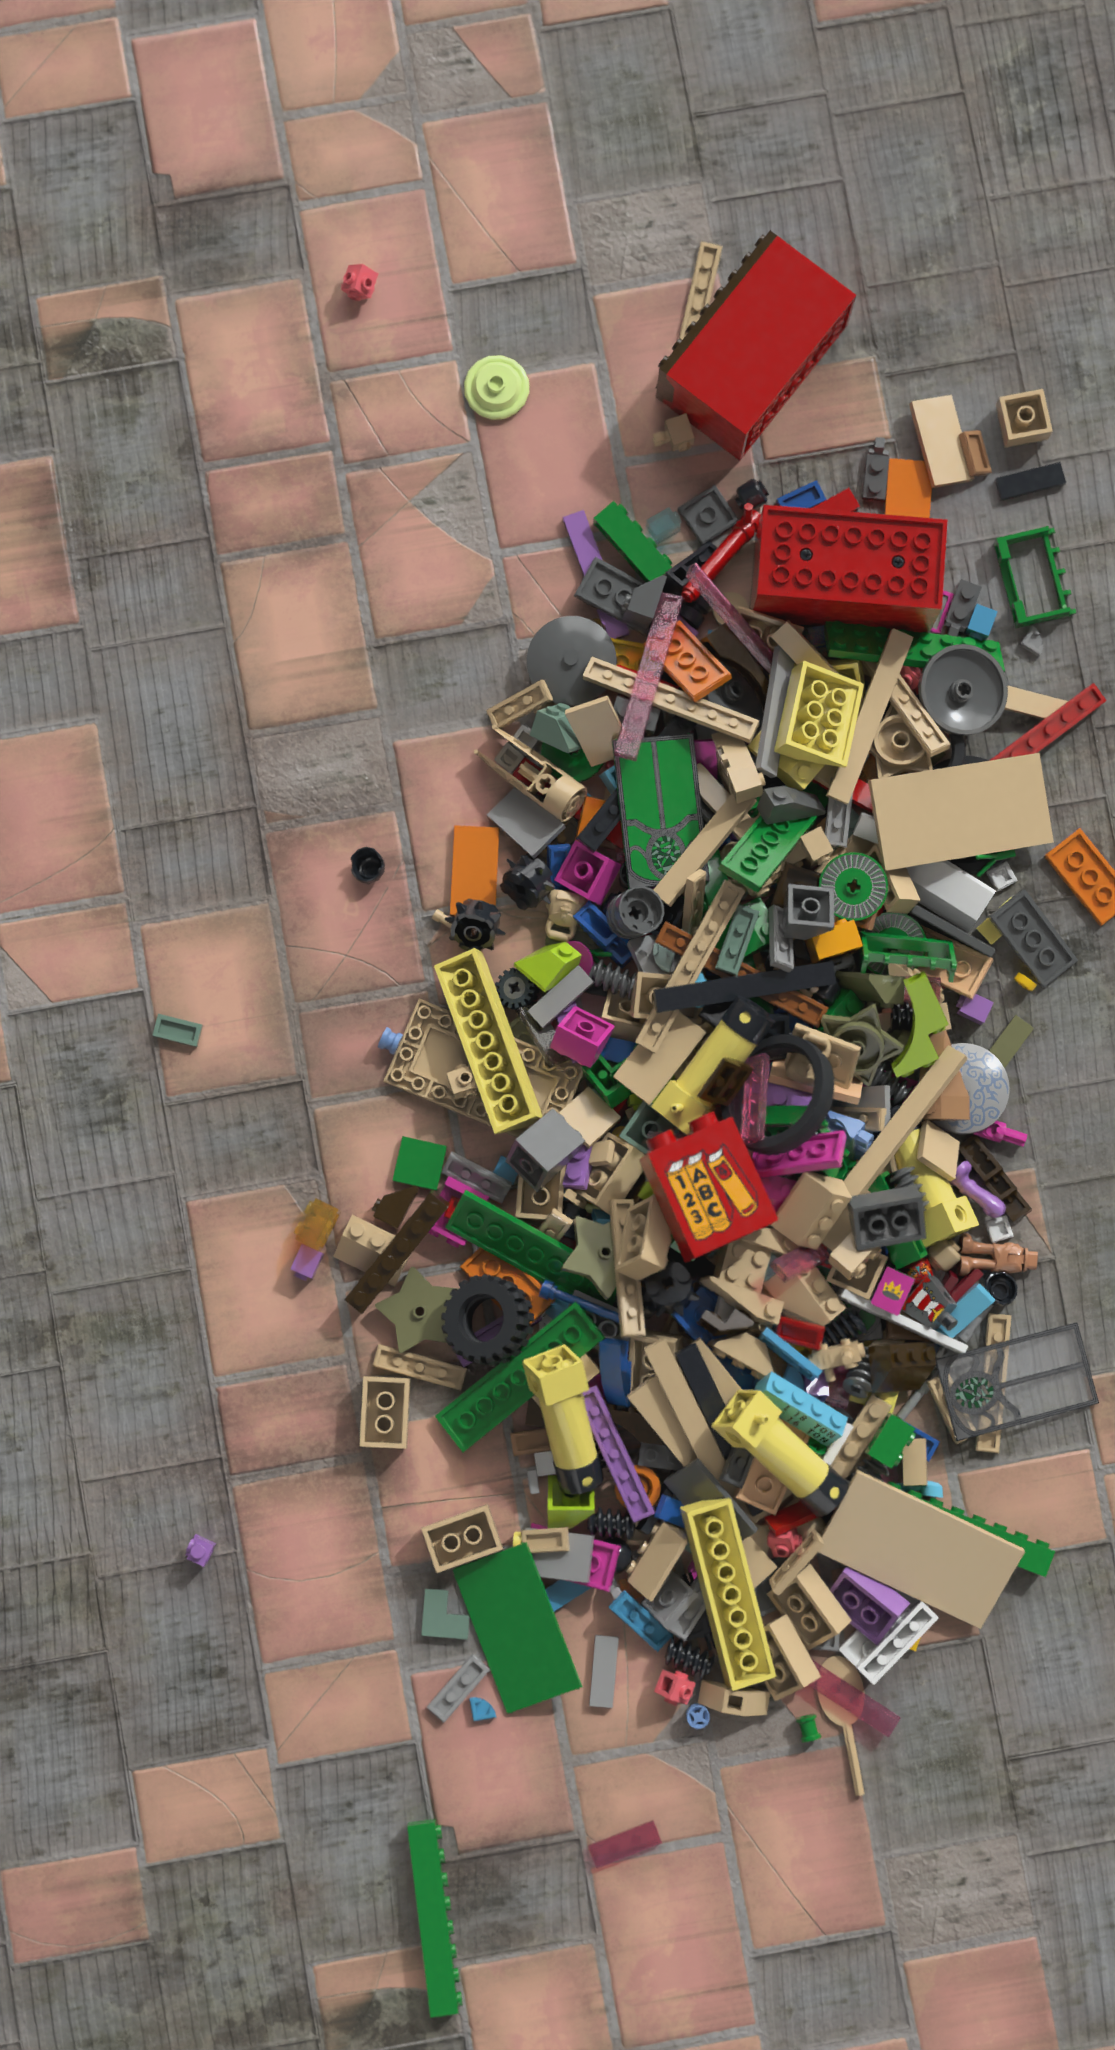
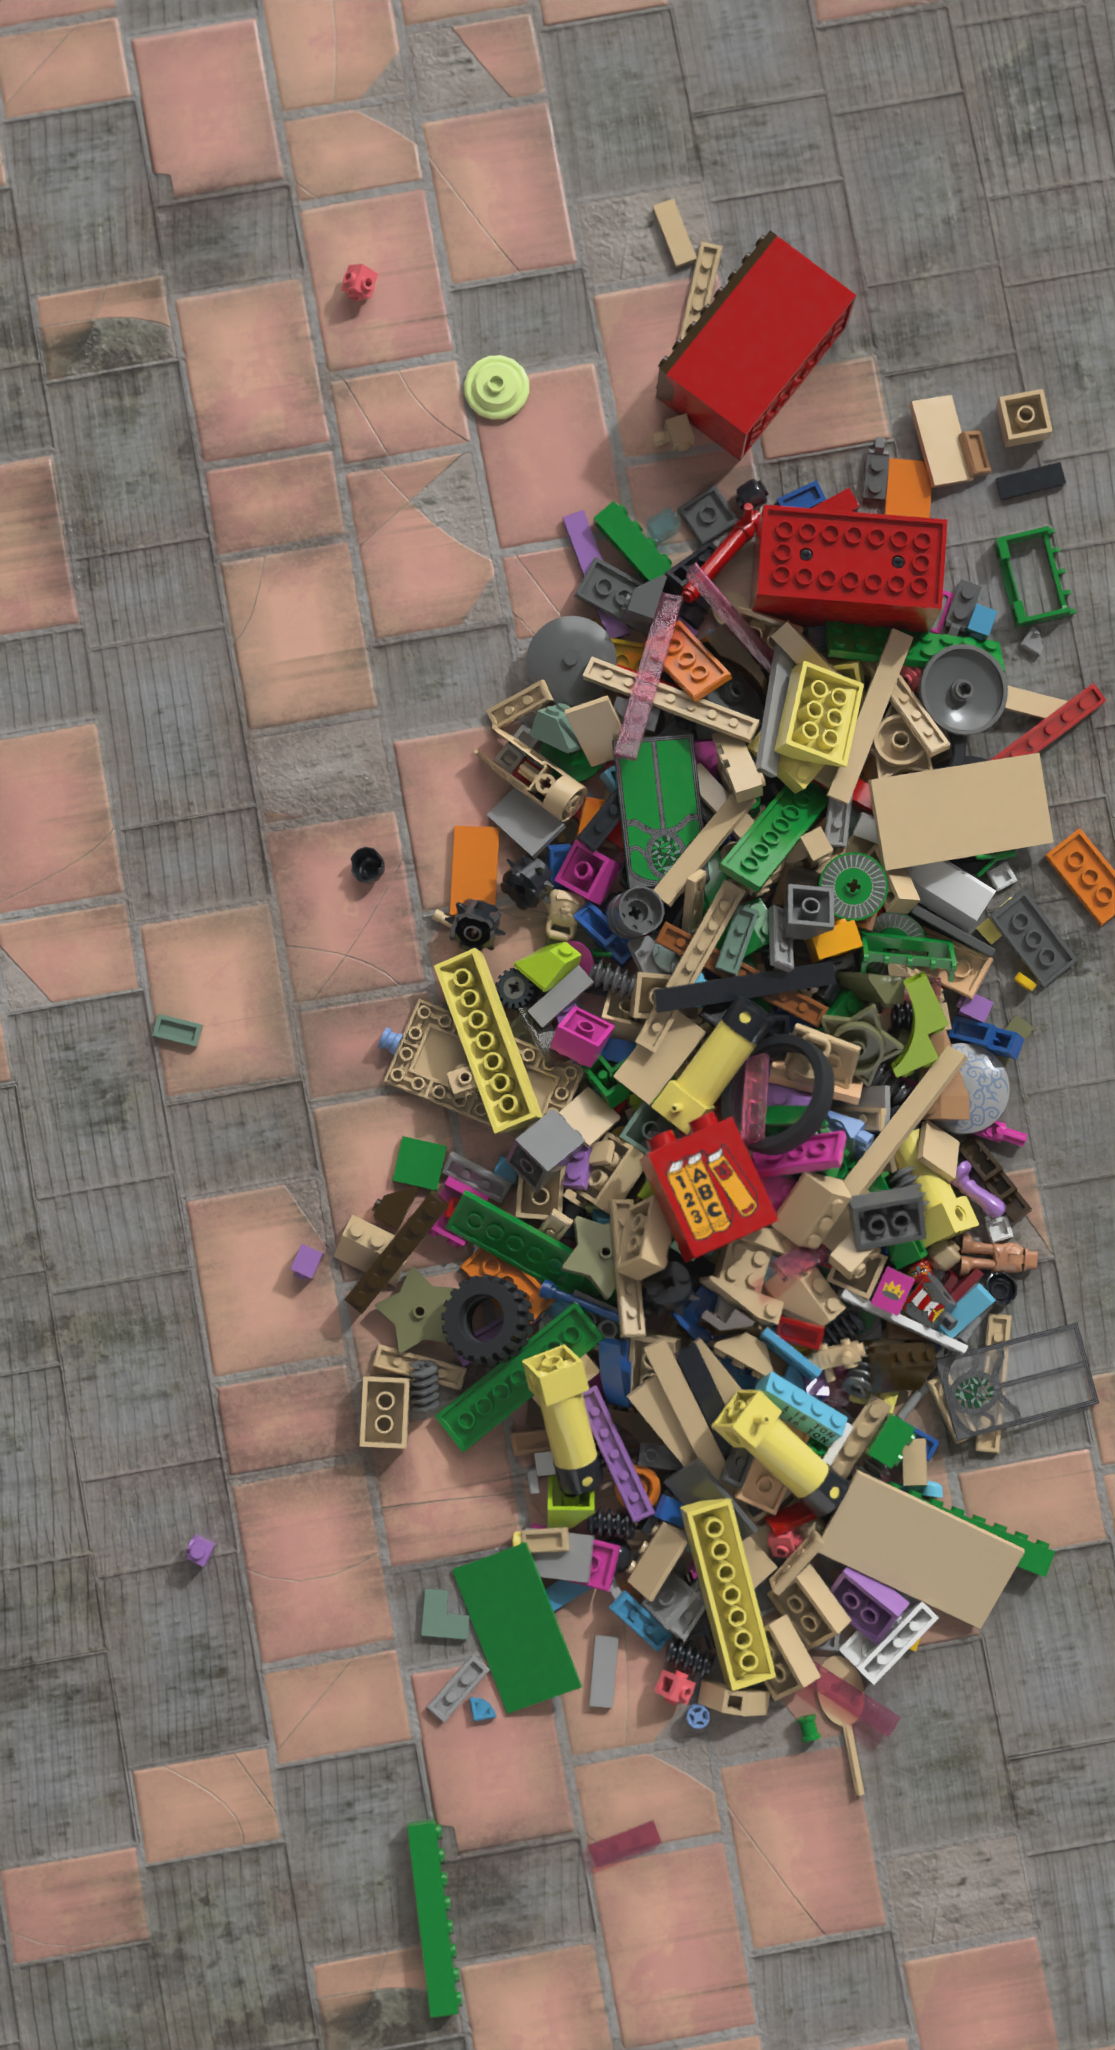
clear yellow slope [294,1198,342,1252] -> none
tan brick [421,1504,503,1573] -> none
dark brown slope [697,1058,754,1107] -> none
dark grey slope [757,786,826,824] -> none
none -> dark grey piece [409,1360,440,1412]
none -> tan tile [653,198,697,268]
none -> blue slope [948,1016,1025,1060]

